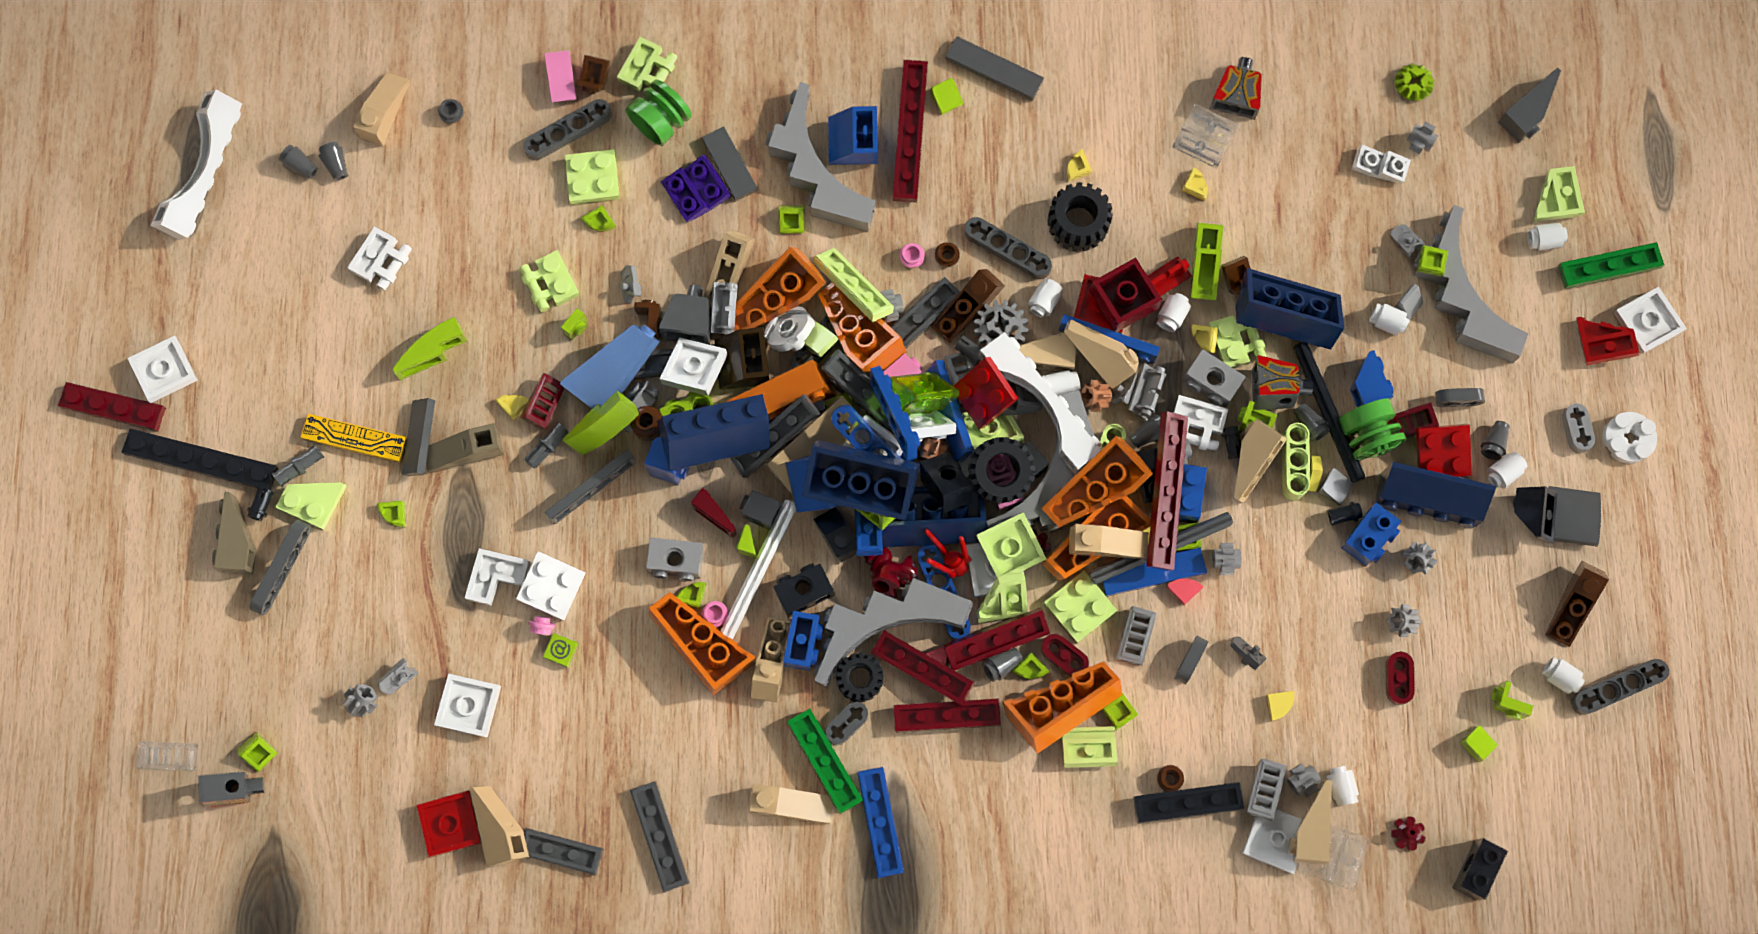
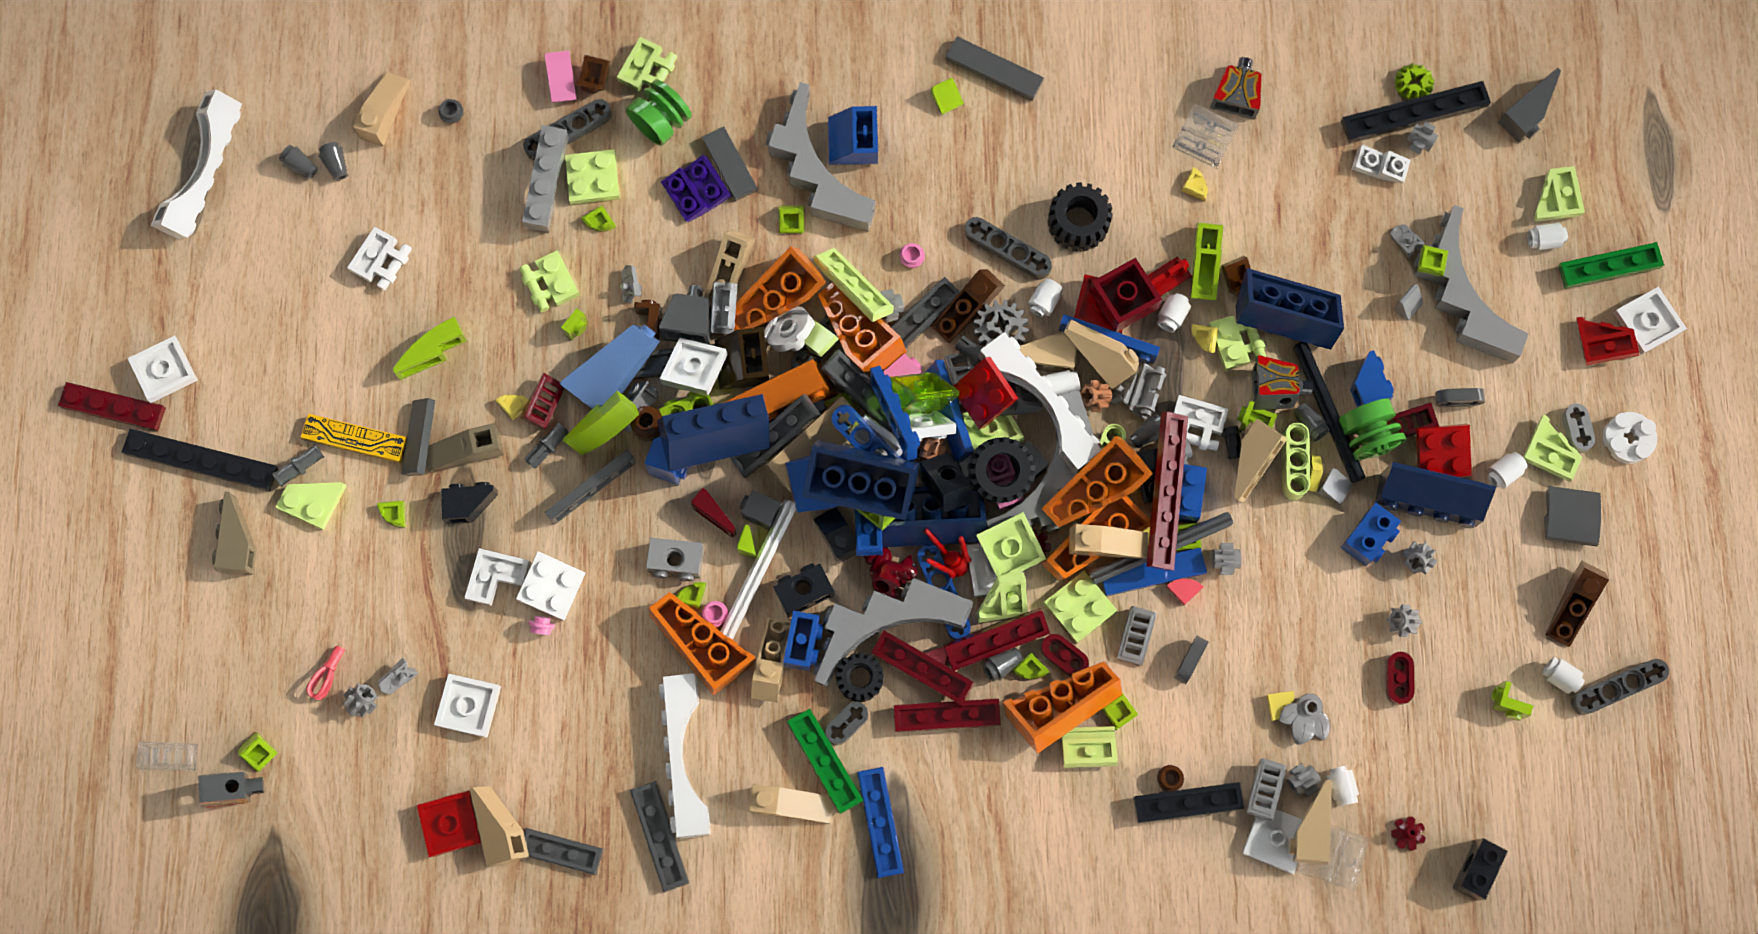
black pin [247,487,274,521] -> none
dark grey beam [250,520,311,616] -> none
lime tile [543,633,579,667] -> none
dark red plate [893,59,928,203] -> none
reddish brown plate [935,242,960,267] -> none
light yellow tile [1066,150,1092,182] -> none
light grey brick [1183,349,1246,408] -> none
dark grey piece [1230,636,1266,670] -> none
black pin [1327,501,1363,526] -> none
white brick [1369,303,1410,336] -> none
lime slope [1460,725,1498,762] -> none
dark grey cone [1481,421,1510,460] -> none
black slope [1513,486,1558,544] -> none
none -> coral piece [306,645,345,700]
none -> black slope [441,482,498,524]
none -> light grey arch [522,125,569,233]
none -> white arch [659,673,711,839]
none -> light grey plate [1279,694,1330,745]
none -> black plate [1341,81,1491,143]
none -> yellowish green wing [1523,415,1582,482]

